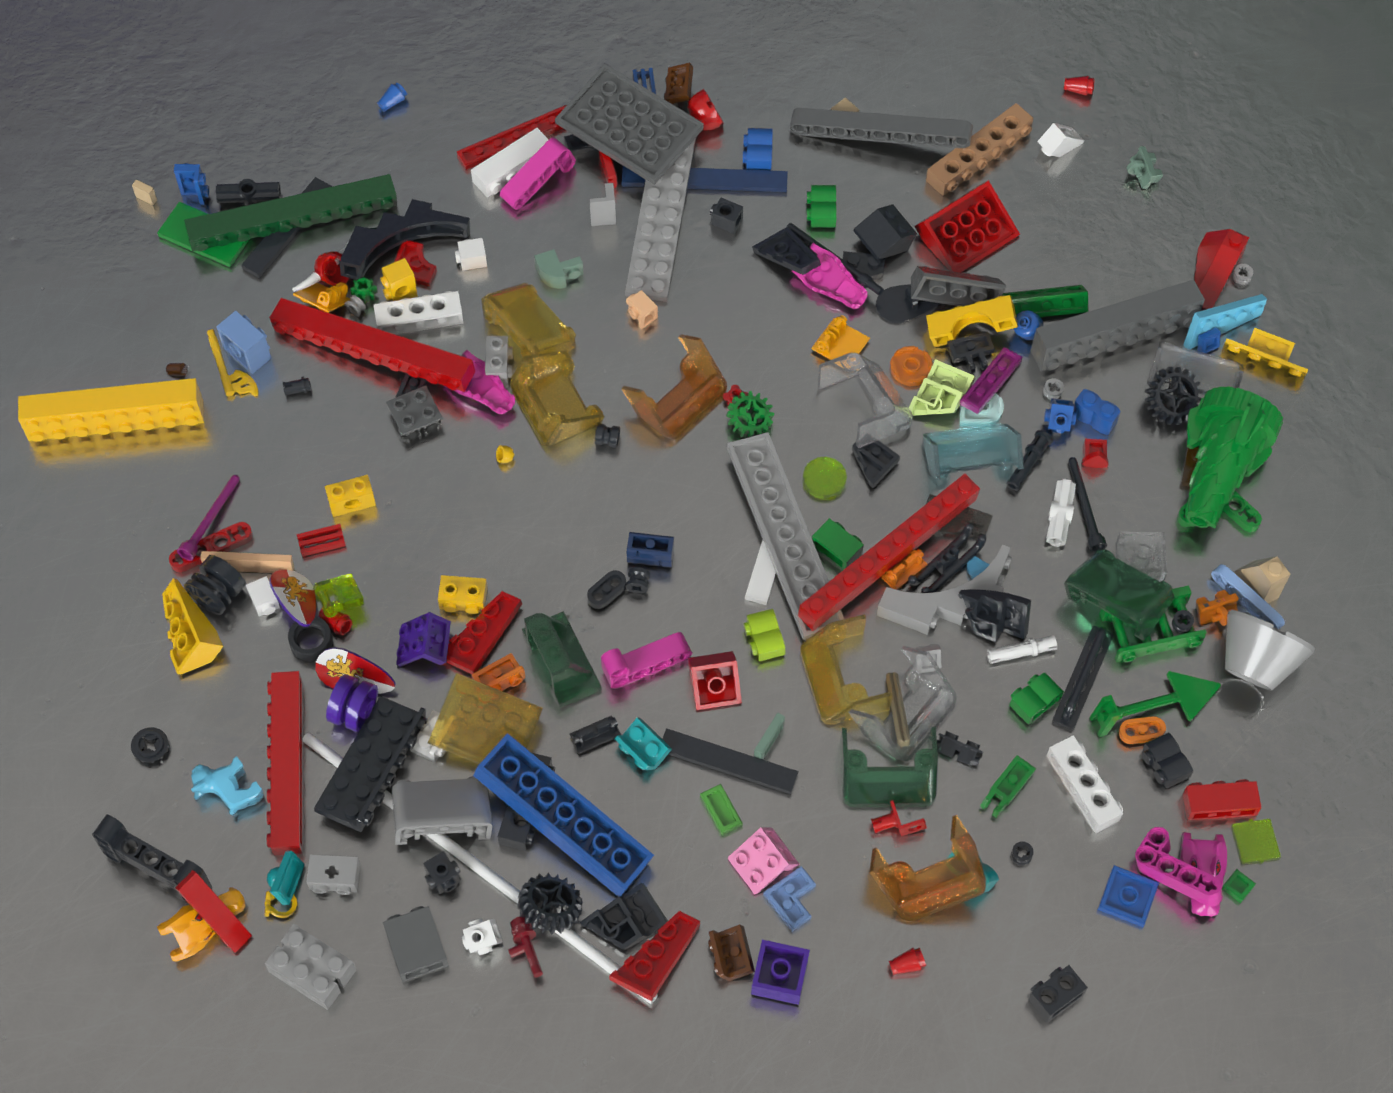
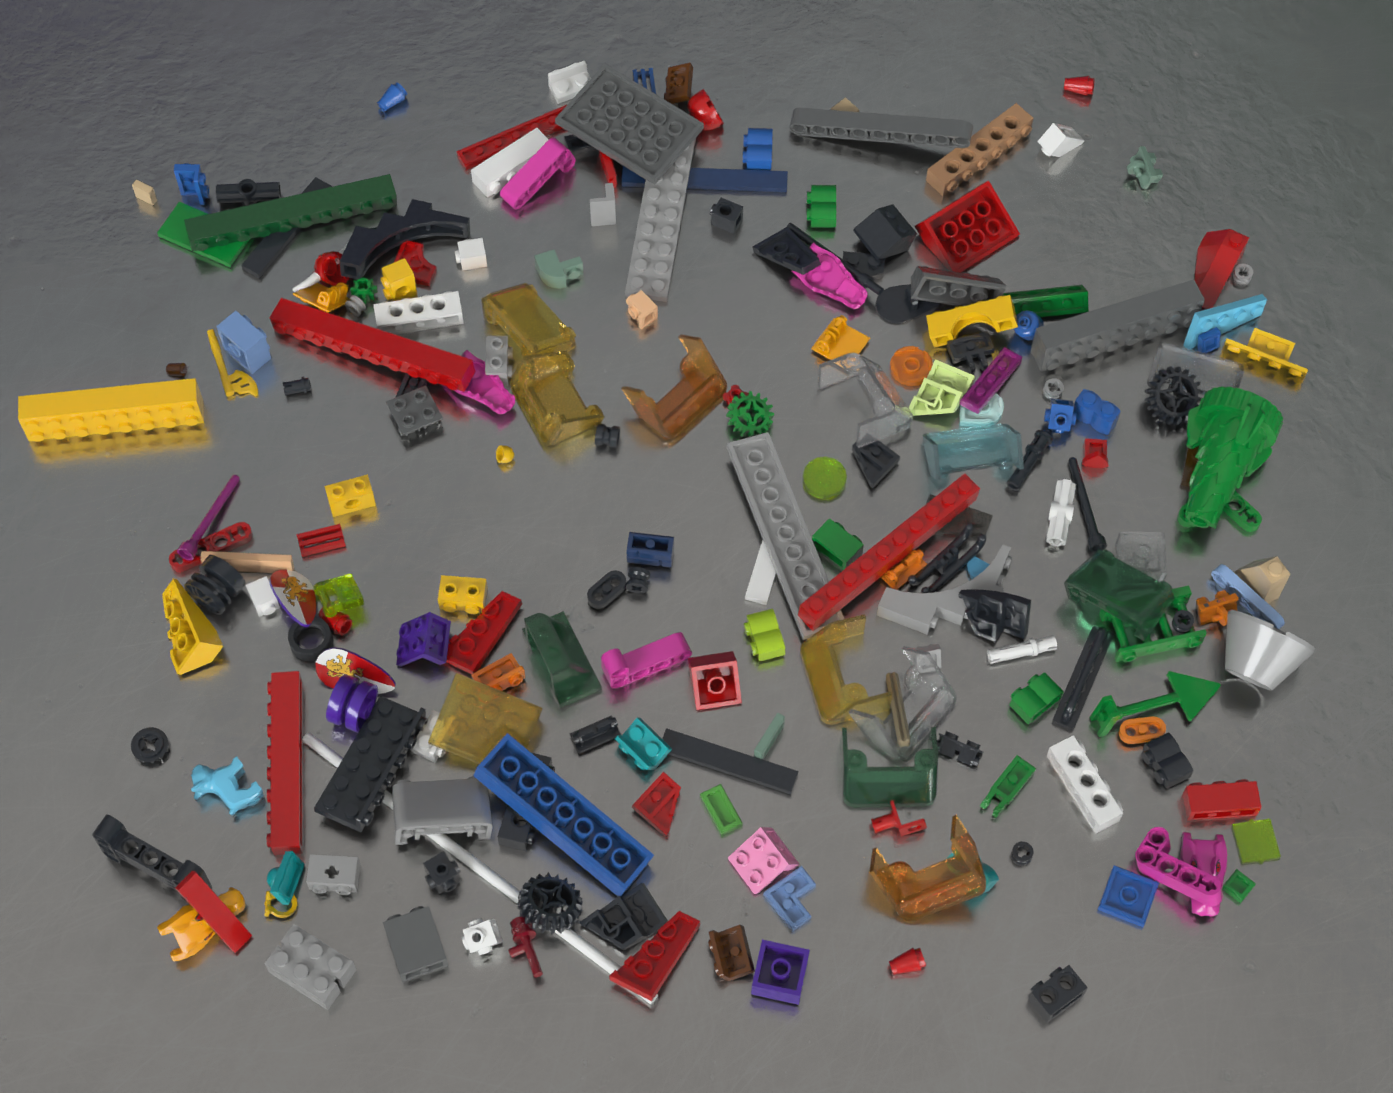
none -> white bracket [548,61,591,104]
none -> red wing [632,772,681,837]

